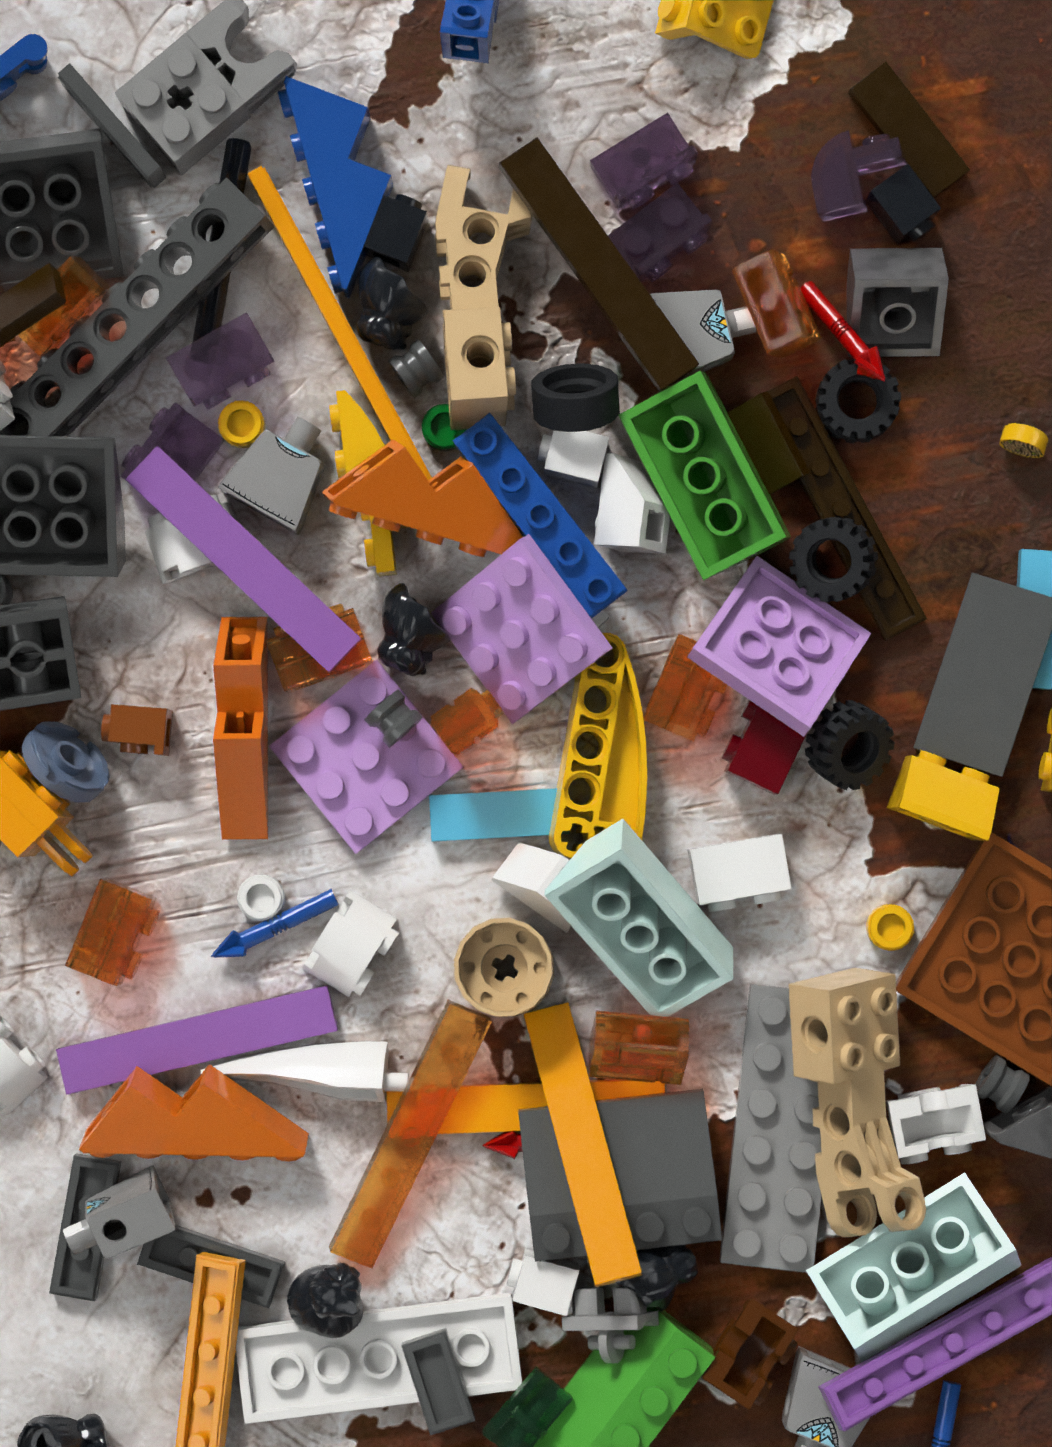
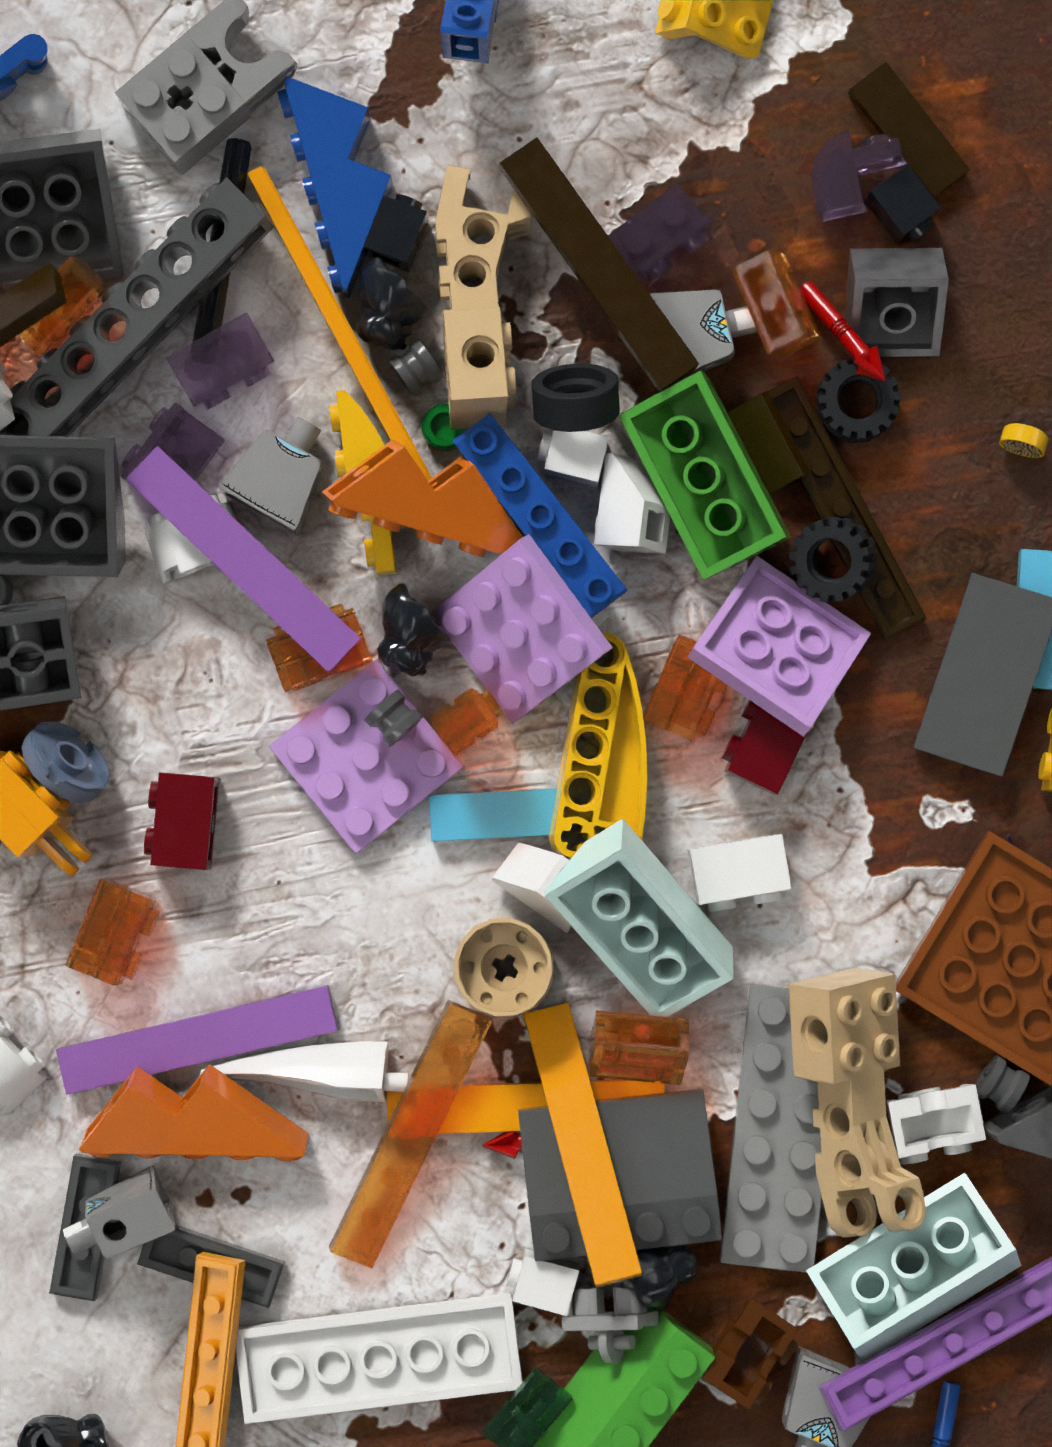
dark grey tile [58,63,166,188] -> none
dark orange brick [101,704,173,756] -> none
blue piece [211,889,339,958] -> none
orange slope [213,617,268,840] -> none
yellow tile [218,400,265,448] -> none
white tile [237,874,285,921] -> none
black hair [287,1263,363,1338] -> none
white cylinder [302,890,399,997] -> none
dark grey tile [401,1328,475,1436] -> none
clear purple bracket [589,112,698,211] -> none
black tyre [805,700,895,791] -> none
yellow tile [866,904,914,951] -> none
yellow slope [886,750,1000,841] -> none
none -> dark red brick [144,772,220,870]

